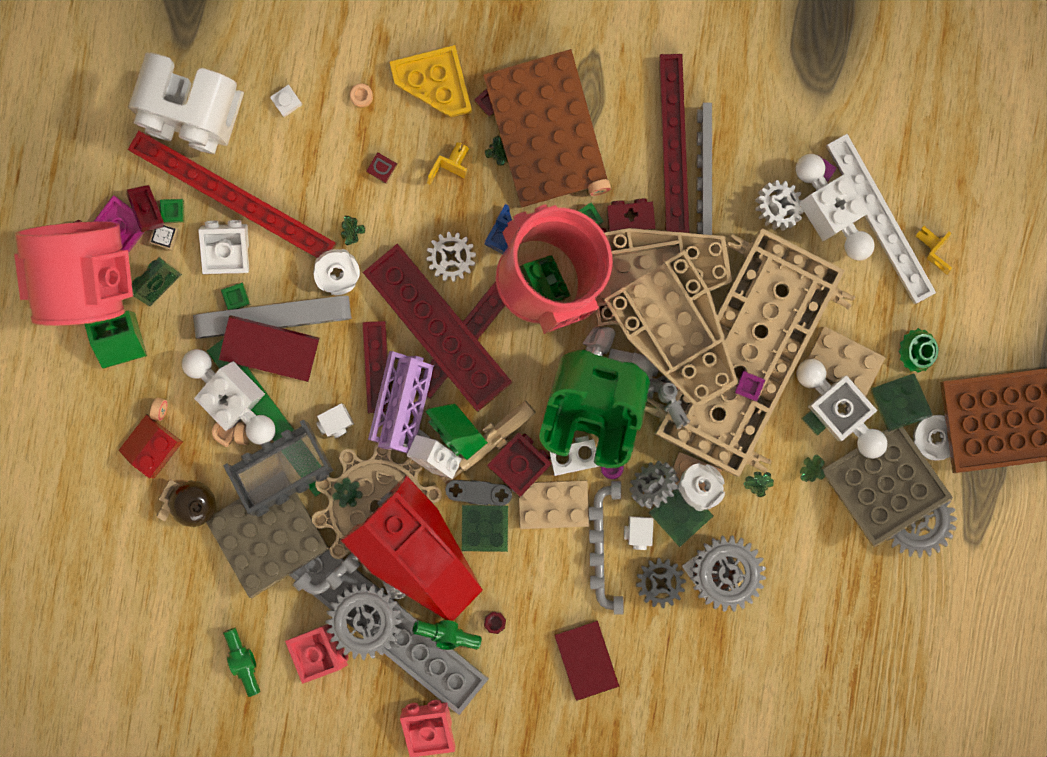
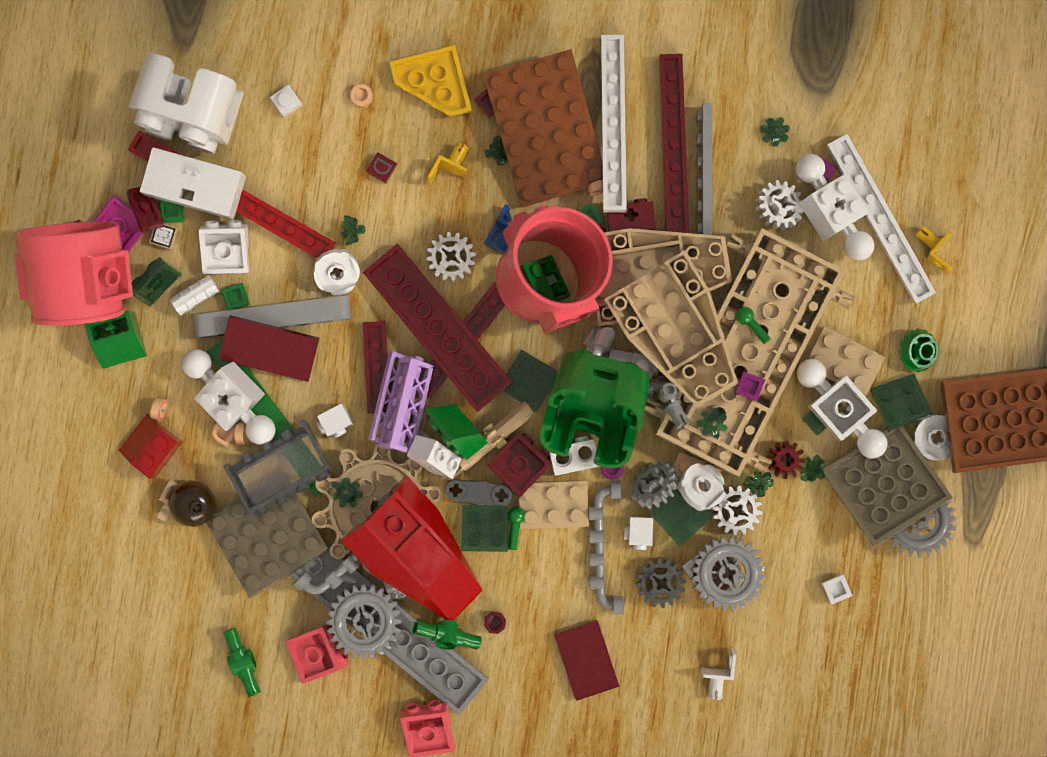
none -> white brick [140,147,246,220]
none -> white axle [170,275,220,315]
none -> clear green plate [503,349,557,412]
none -> green bar [508,506,526,550]
none -> white plate [601,35,627,213]
none -> clear green plant [697,407,728,438]
none -> white bracket [701,648,736,700]
none -> white gear [711,485,762,536]
none -> green bar [735,306,771,345]
none -> clear green plant [760,117,790,147]
none -> dark red gear [766,440,806,479]
none -> white plate [821,574,853,605]

